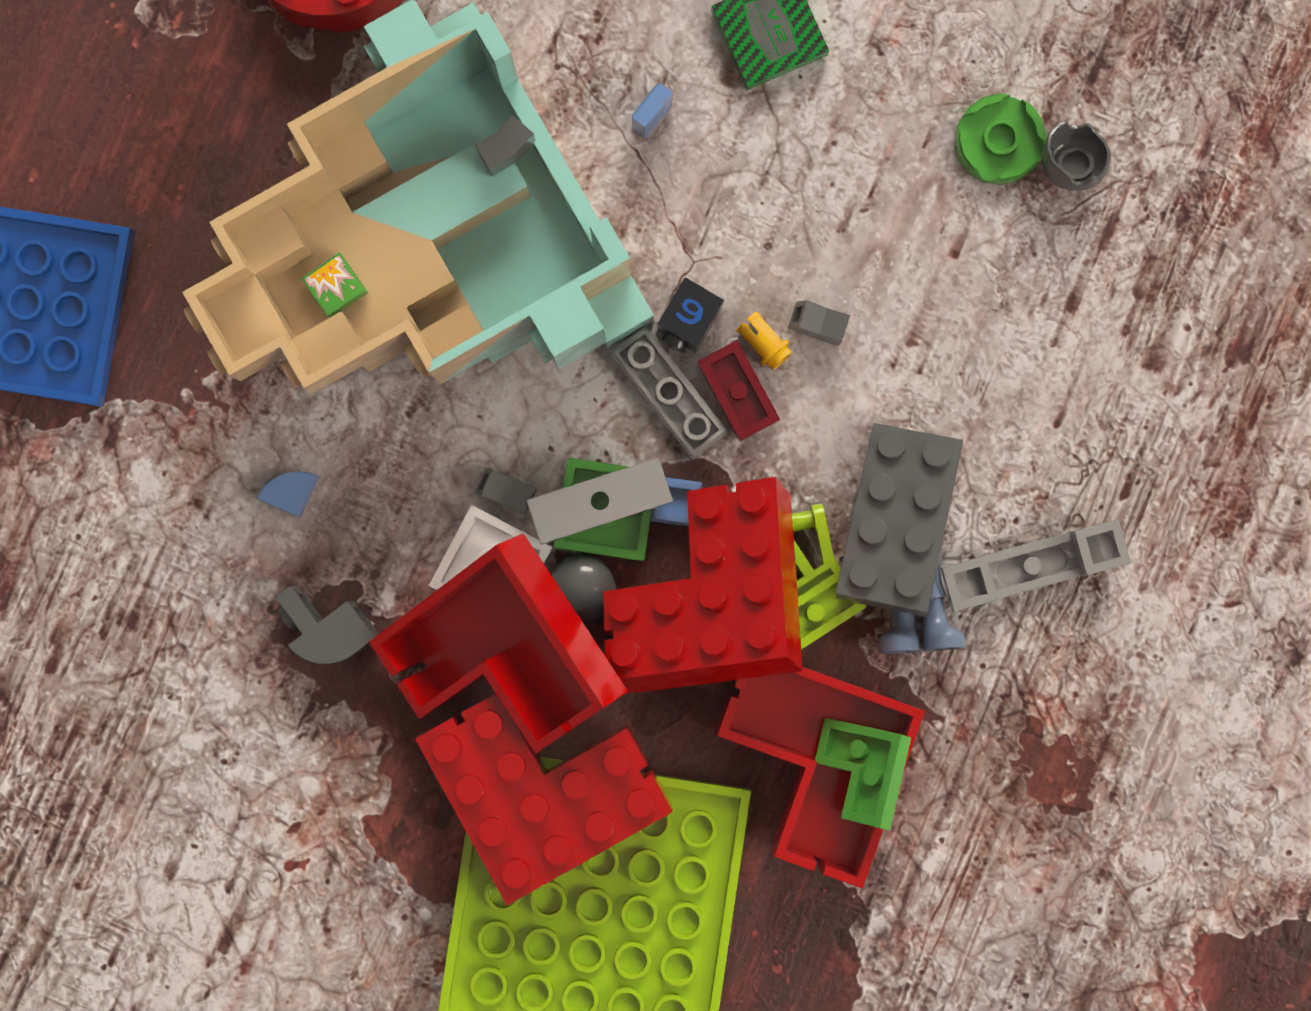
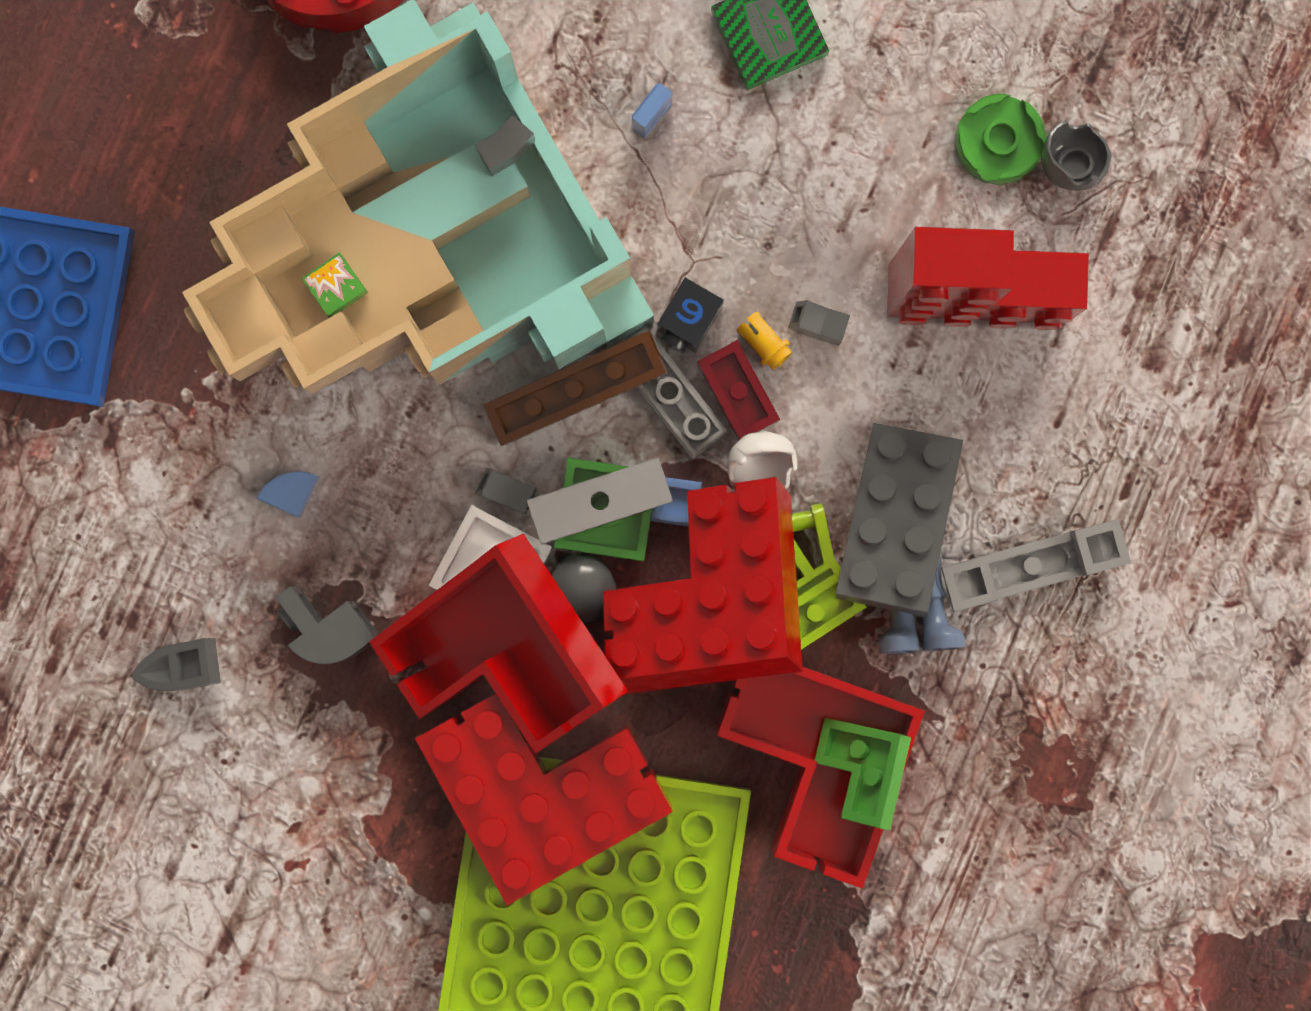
none -> dark grey plate [132,638,221,691]
none -> reddish brown plate [483,331,668,446]
none -> white hair [728,431,797,491]
none -> red brick [887,227,1089,330]

